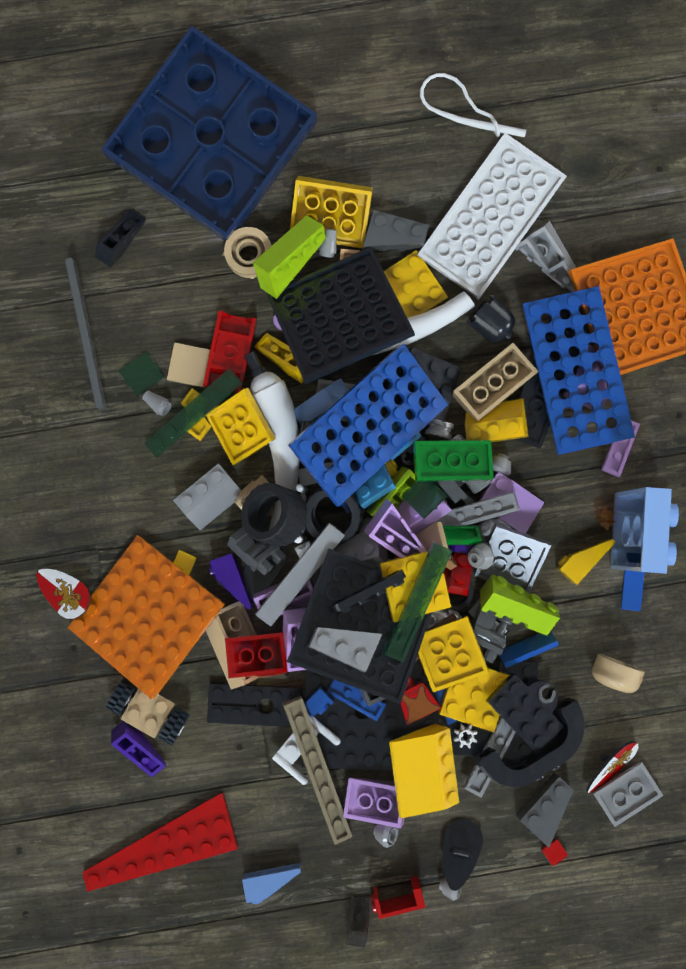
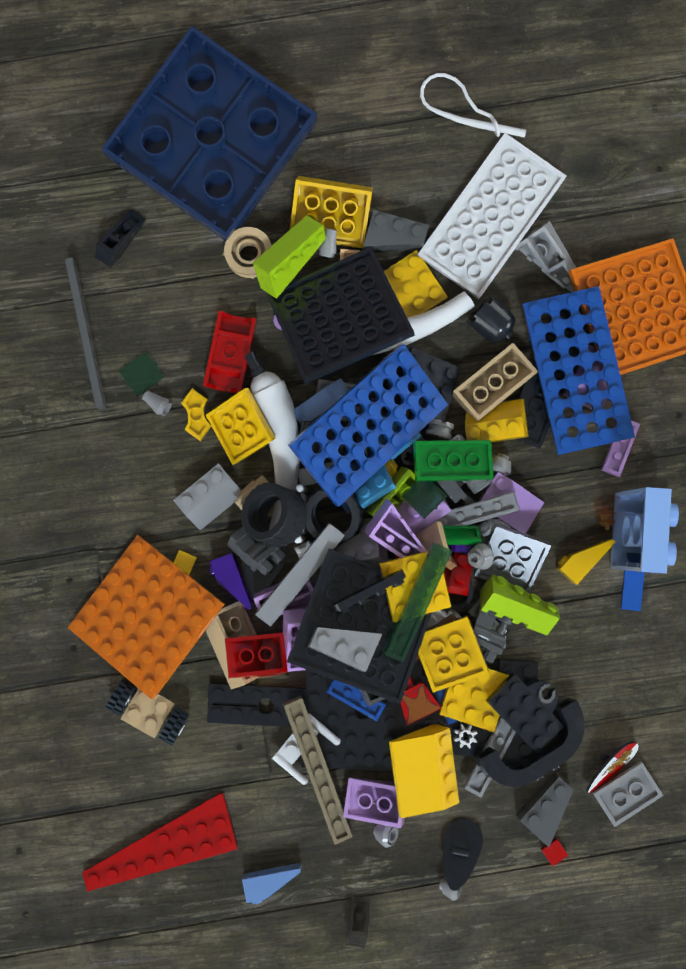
shield [36,569,91,619] -> none
dark purple slope [111,721,166,777] -> none
clear green plate [145,369,243,458] -> none
tan tile [167,343,210,388] -> none
yellow slope [254,333,304,383] -> none
blue brick [304,686,334,718] -> none
red panel [370,876,426,919] -> none
blue tile [499,631,559,668] -> none
tan piece [592,654,645,693] -> none

